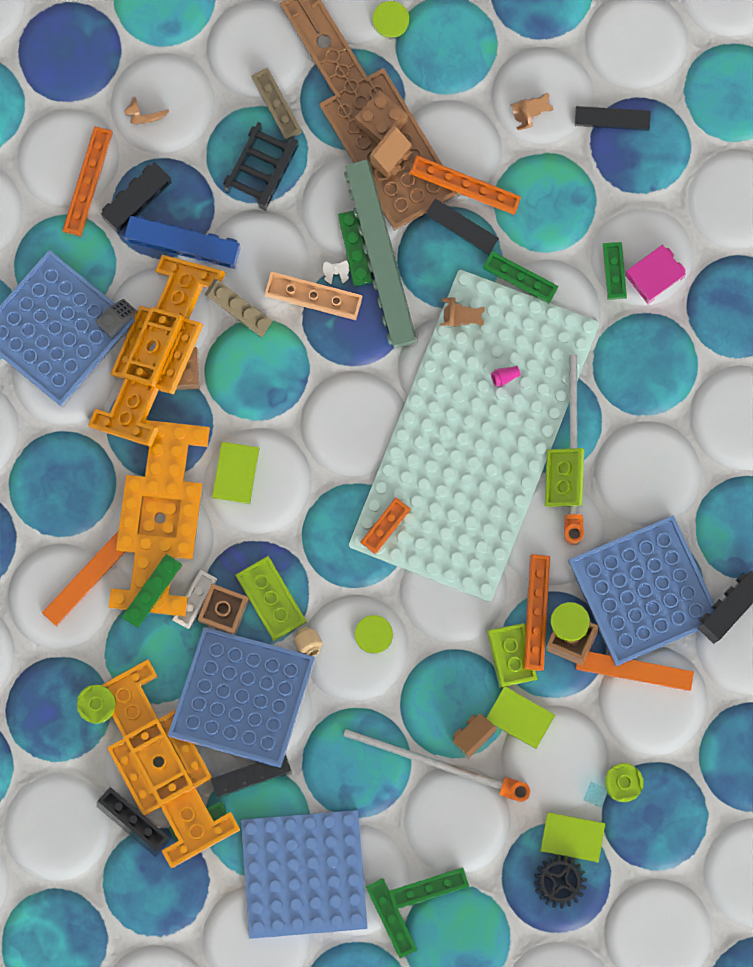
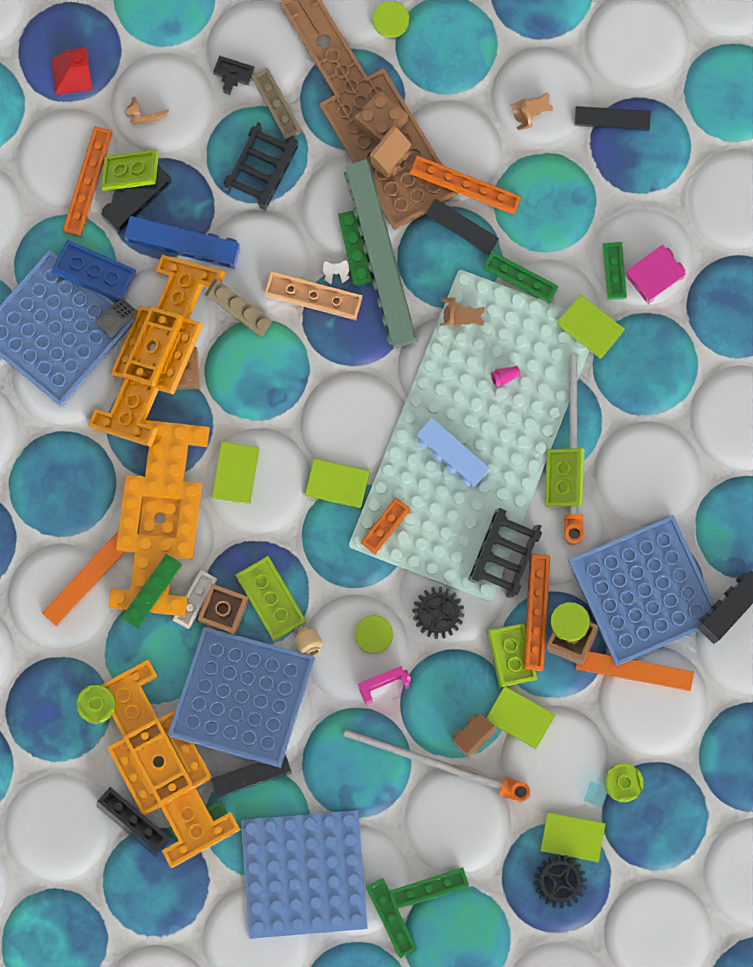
none -> red slope [51,48,93,95]
none -> blue tile [51,240,136,302]
none -> lime tile [101,149,159,191]
none -> black hinge [213,55,255,95]
none -> lime tile [305,458,370,509]
none -> dark pink panel [358,666,411,706]
none -> black gear [412,587,465,639]
none -> light blue brick [417,418,490,489]
none -> black fence [468,508,542,598]
none -> lime tile [557,294,625,359]

